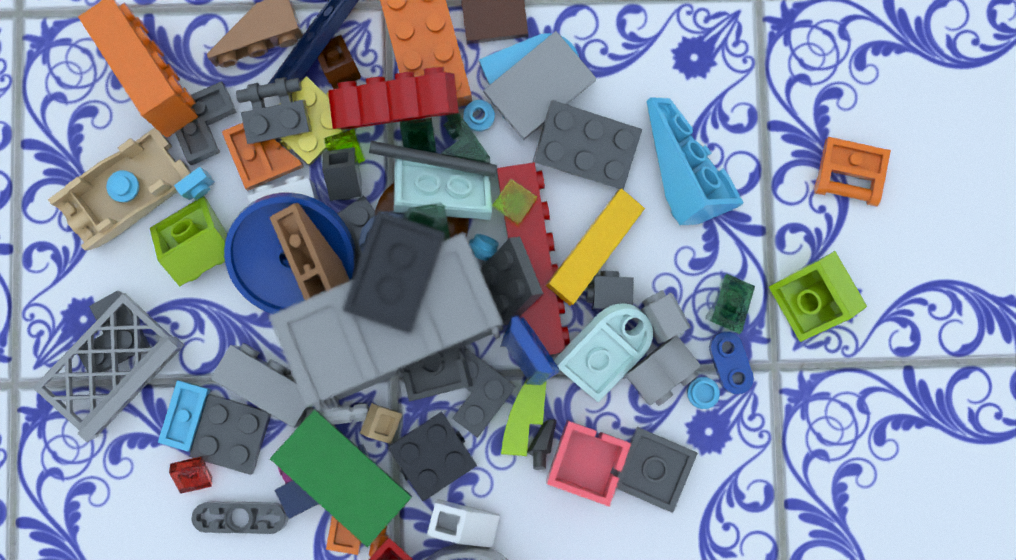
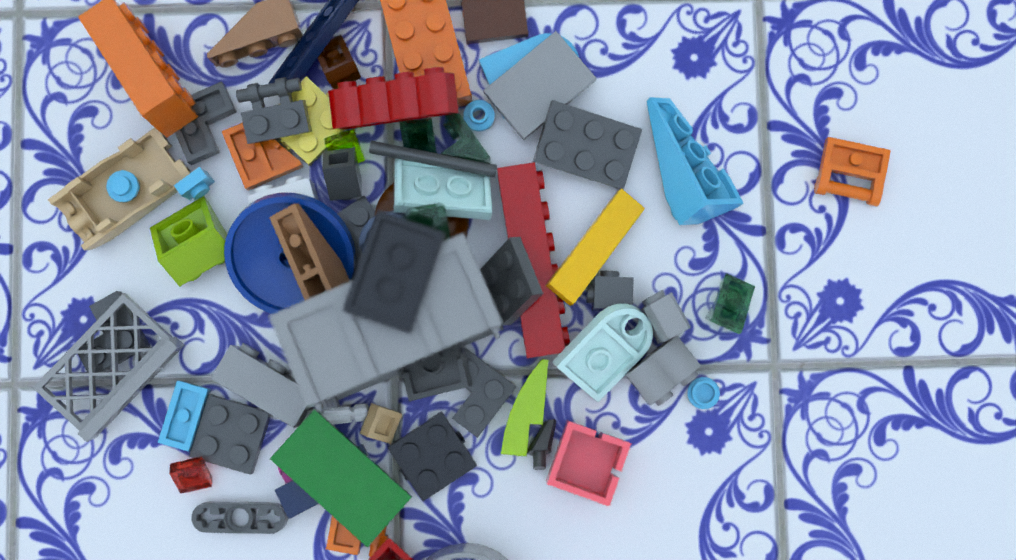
white slope [427,499,500,548] -> none
medium azure plate [468,234,499,261] -> none
clear neon green plate [492,179,538,225] -> none
blue slope [500,315,560,385] -> none
dark grey plate [616,427,698,513] -> none
blue plate [709,332,754,394] -> none
lime slope [769,251,868,342] -> none

